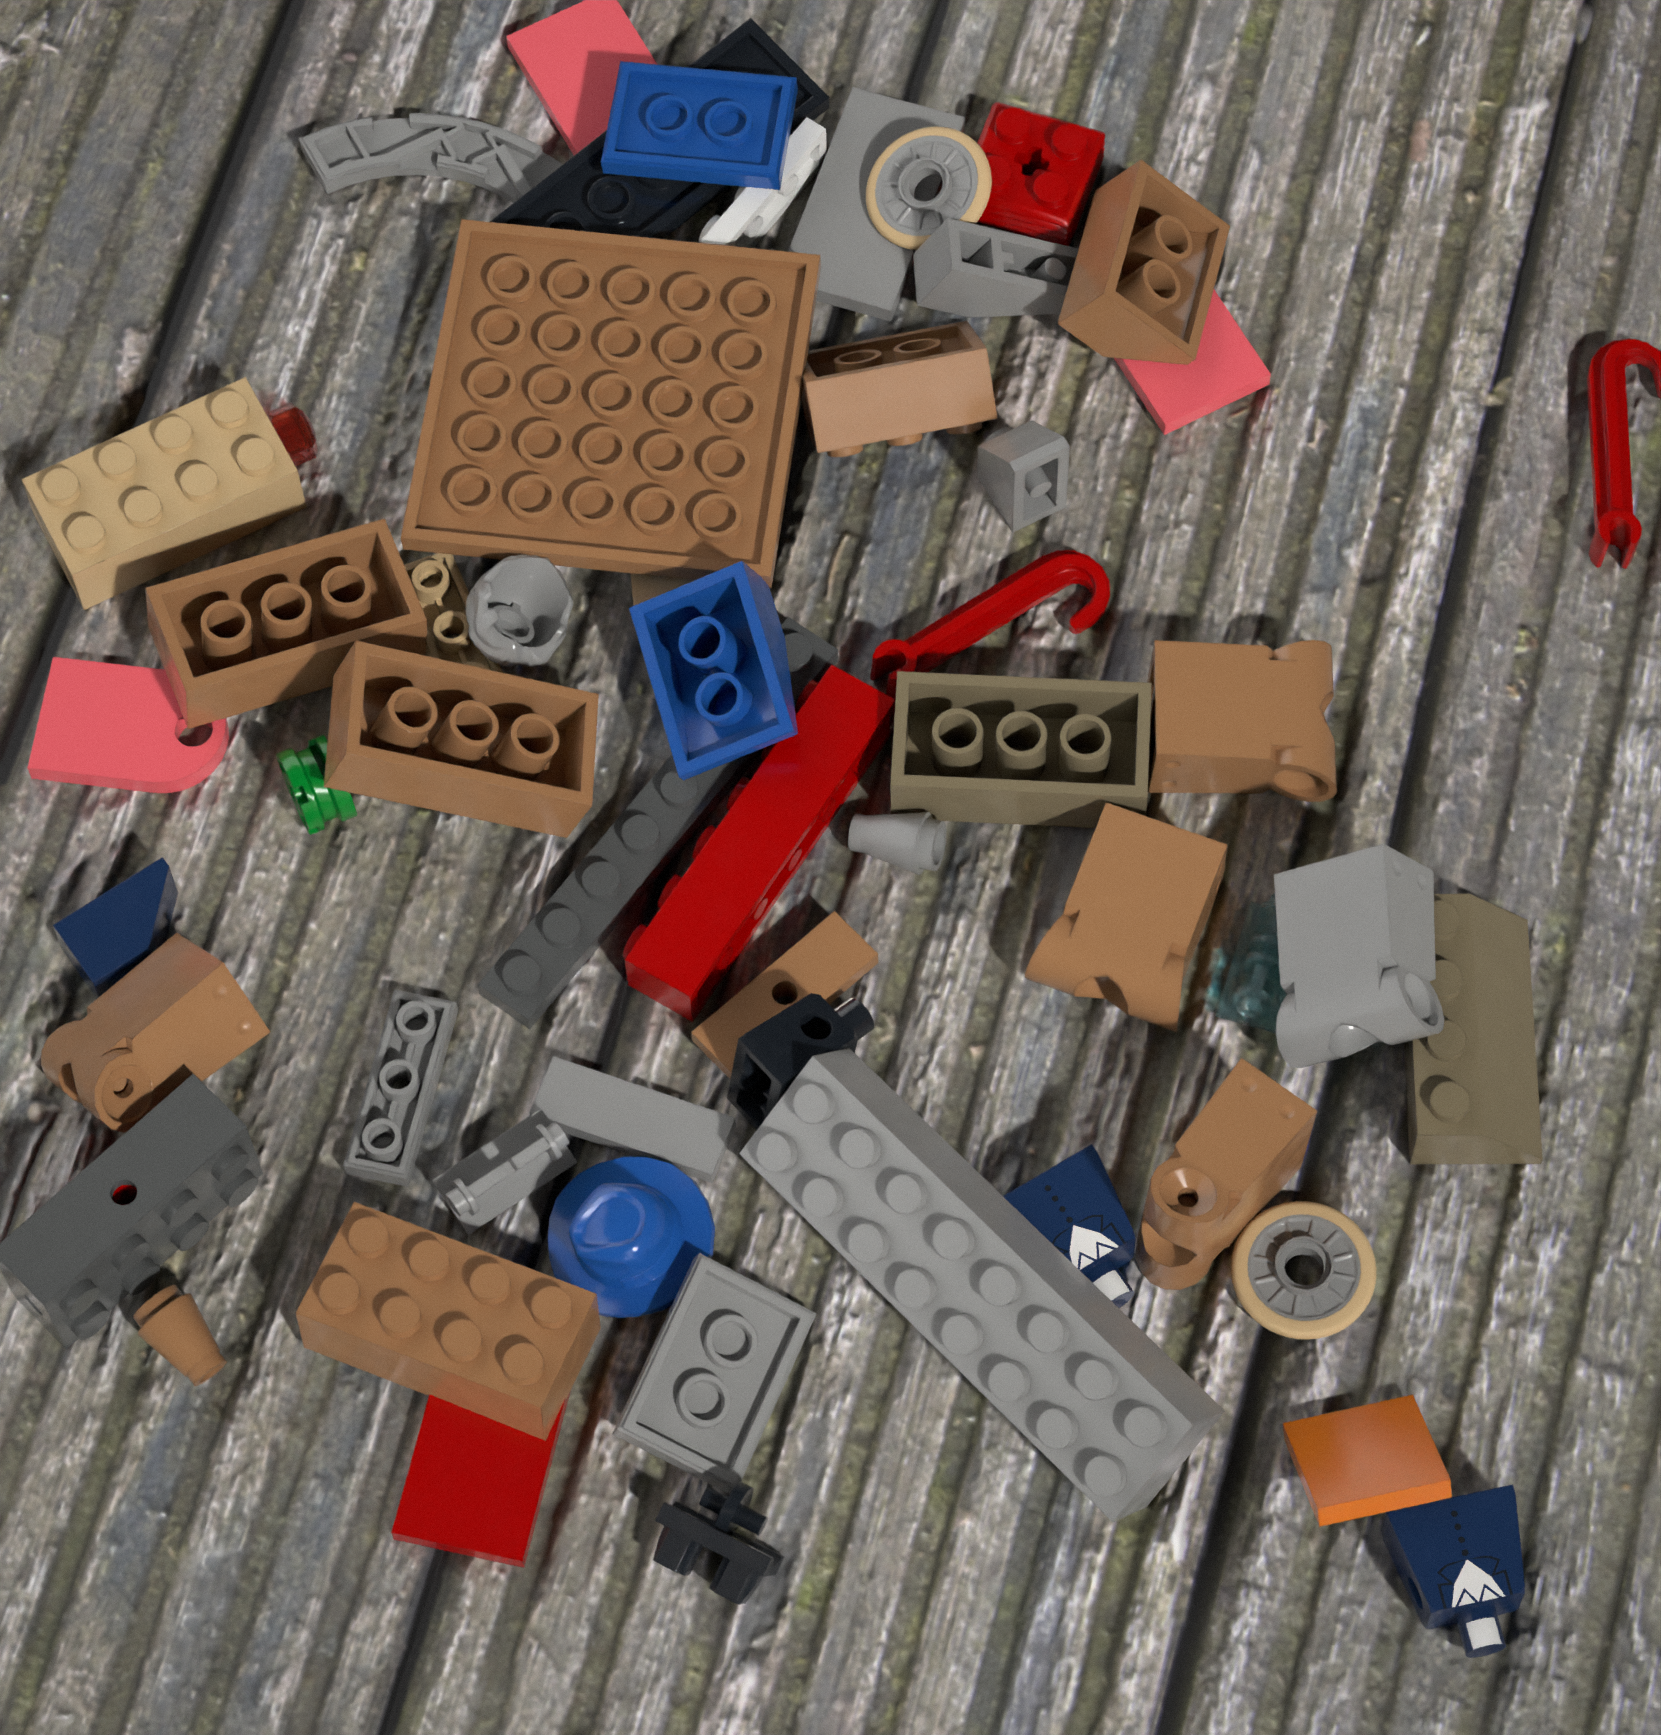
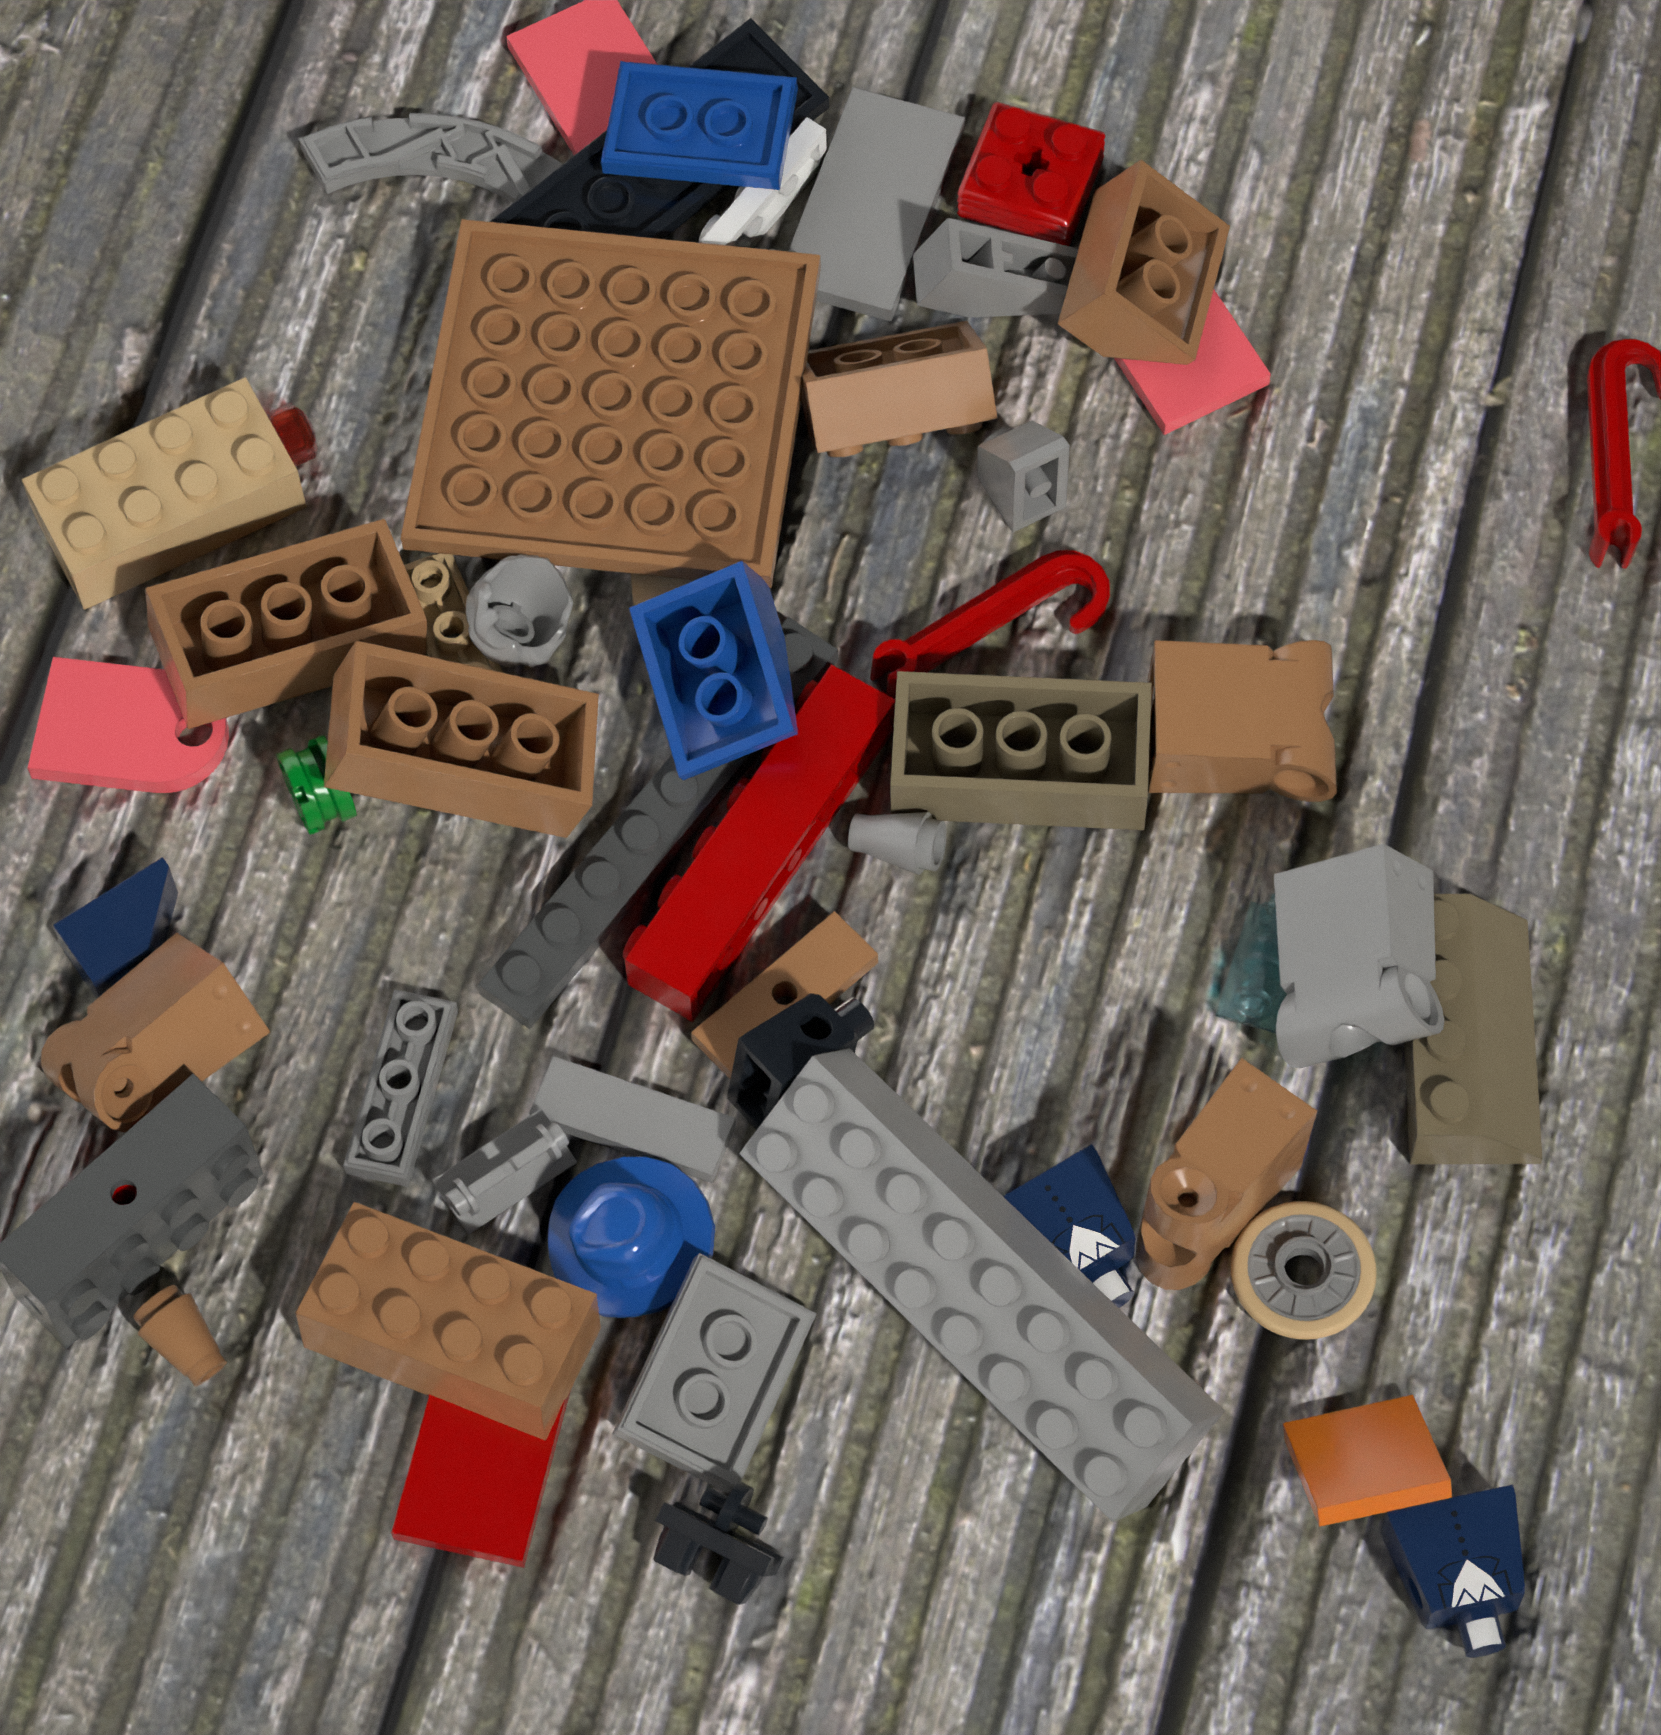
light grey wheel [866,127,992,250] -> none
medium nougat piece [1025,803,1227,1032] -> none

